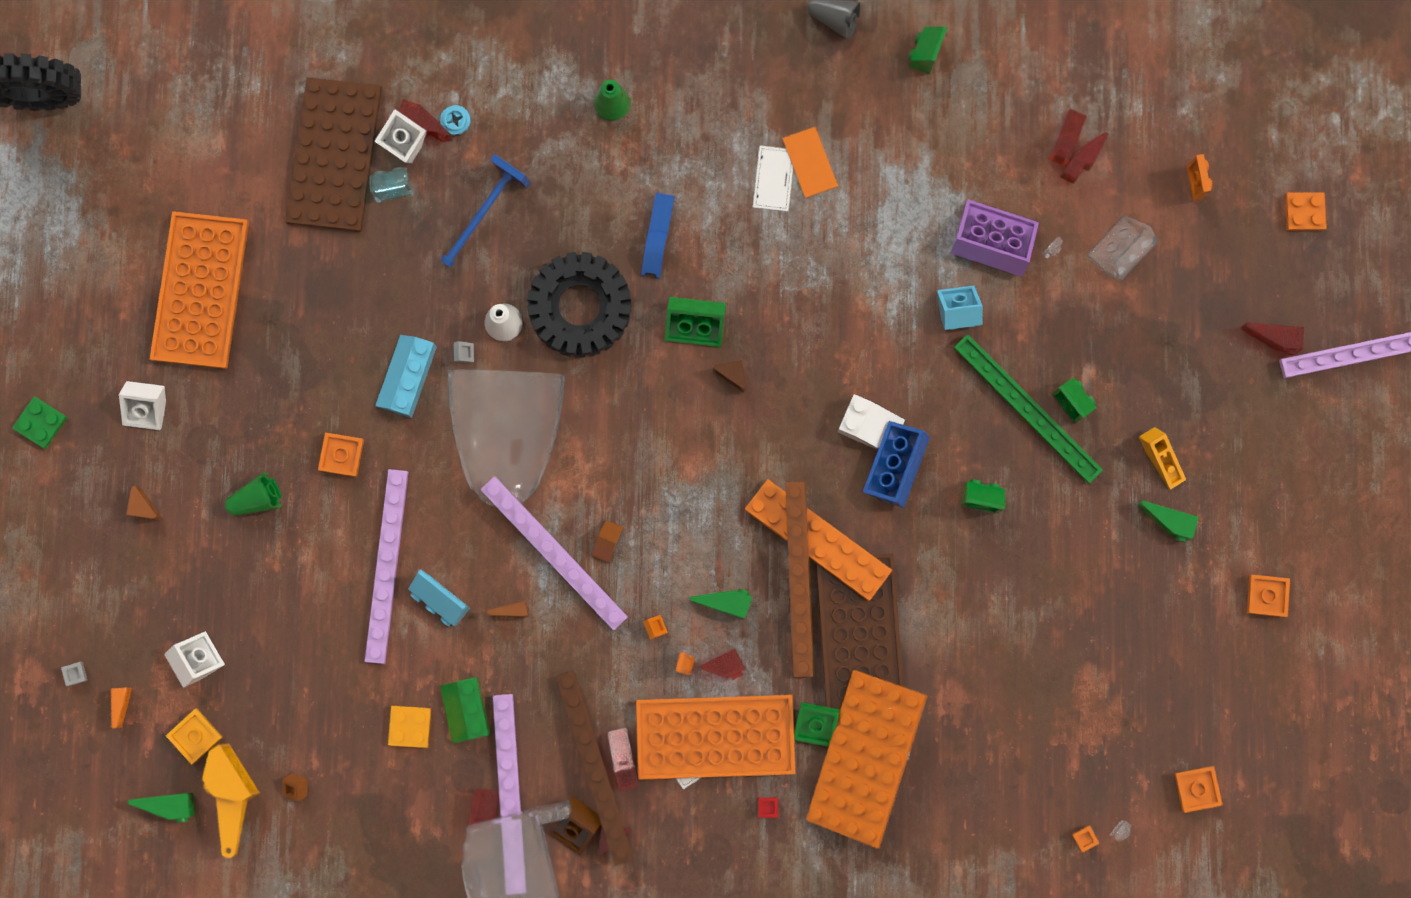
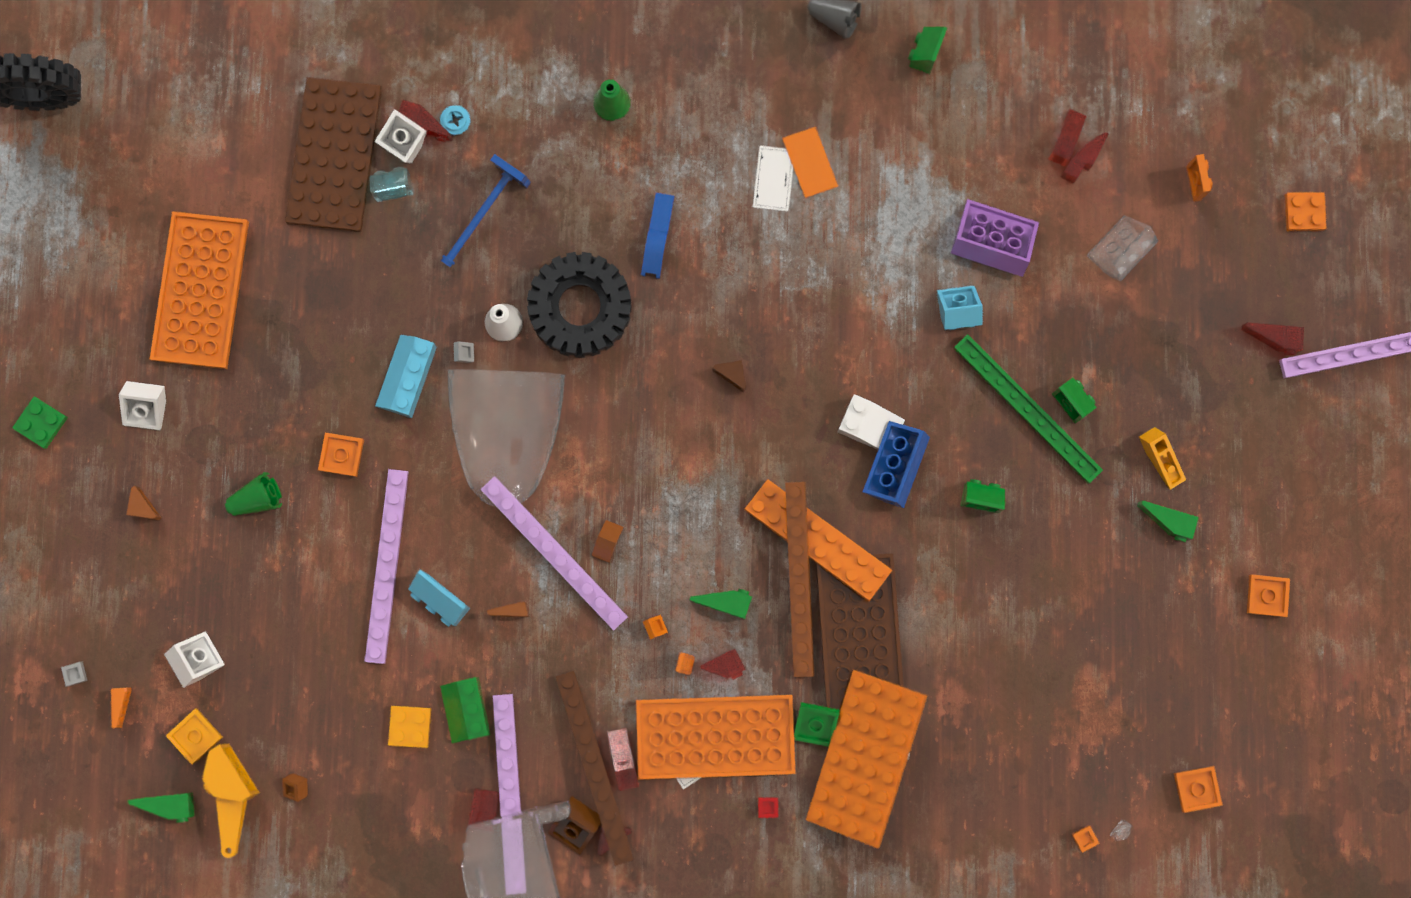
green slope [665,297,726,347] -> none
clear plate [1042,236,1064,259] -> none

